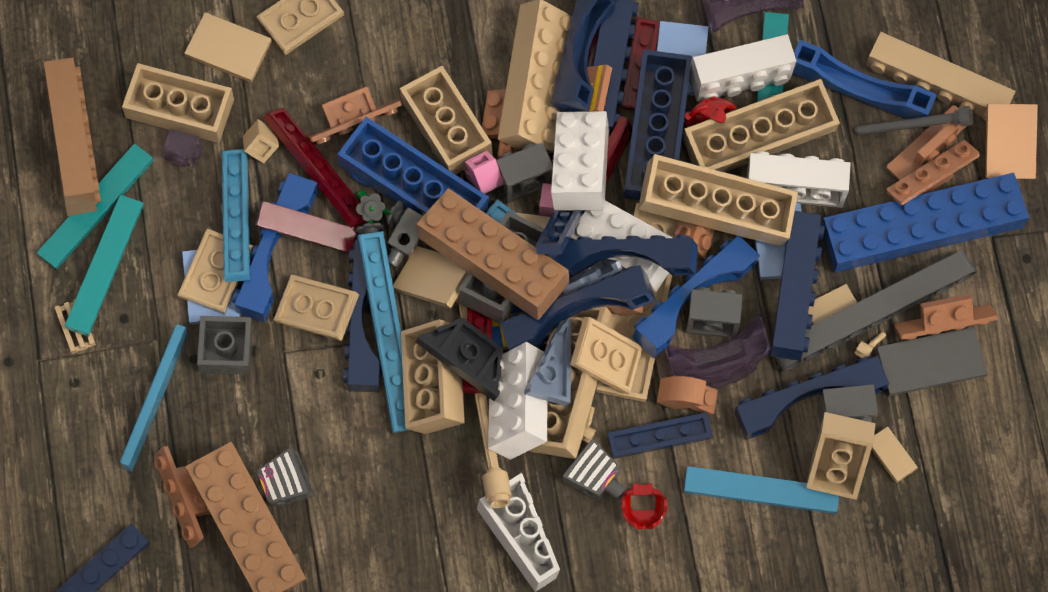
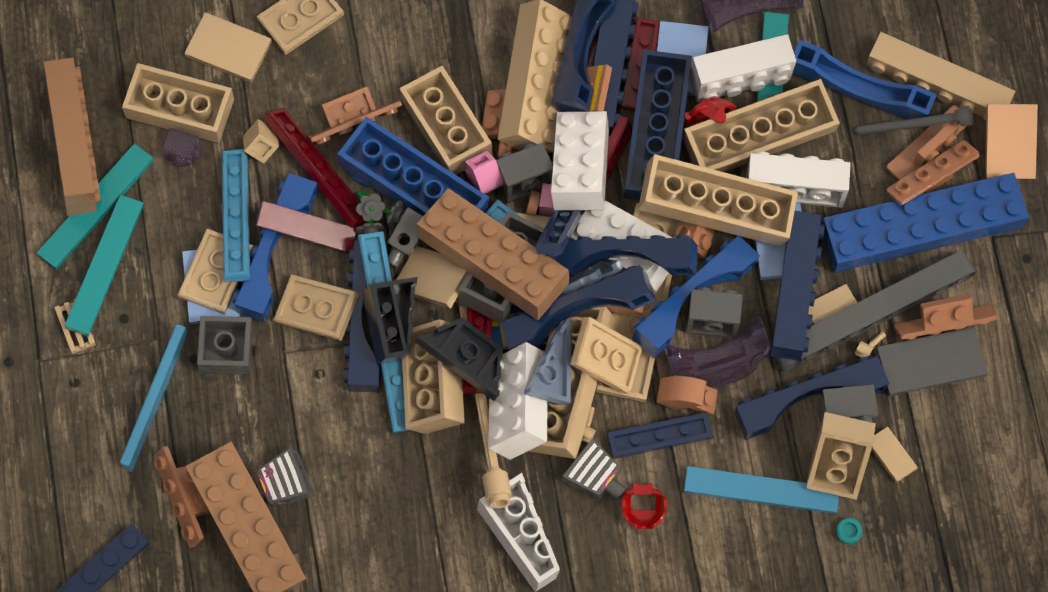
none -> black wedge [361,277,418,365]
none -> nougat tile [525,190,541,216]
none -> teal tile [836,518,862,545]

